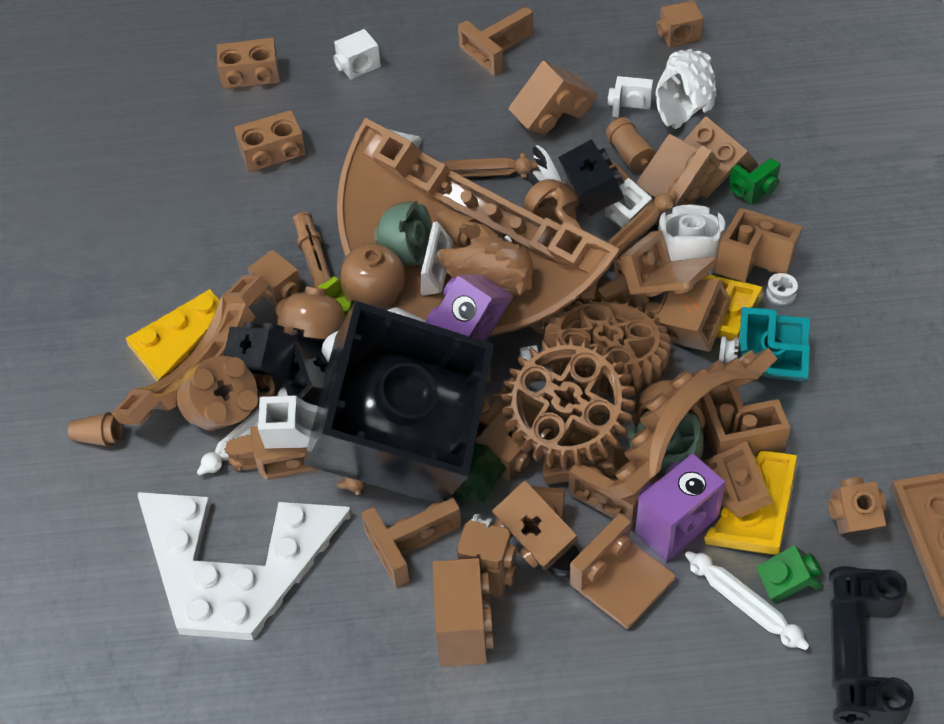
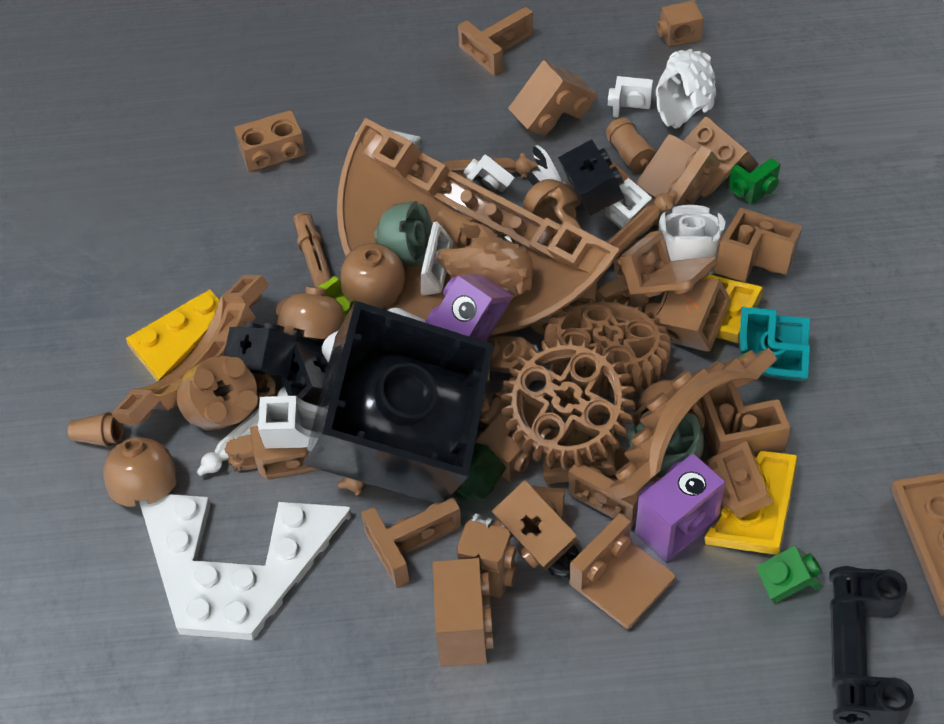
medium nougat brick [217,38,280,89] -> none
medium nougat brick [248,249,302,307] -> none
white brick [333,29,381,80] -> none
white wheel [685,551,809,650] -> none
white bush [719,336,739,364] -> none
white bush [766,273,798,306] -> none
medium nougat brick [828,477,886,534] -> none
none -> medium nougat cylinder [103,438,177,507]
none -> white bracket [463,154,515,193]
none -> medium nougat plate [486,336,536,374]

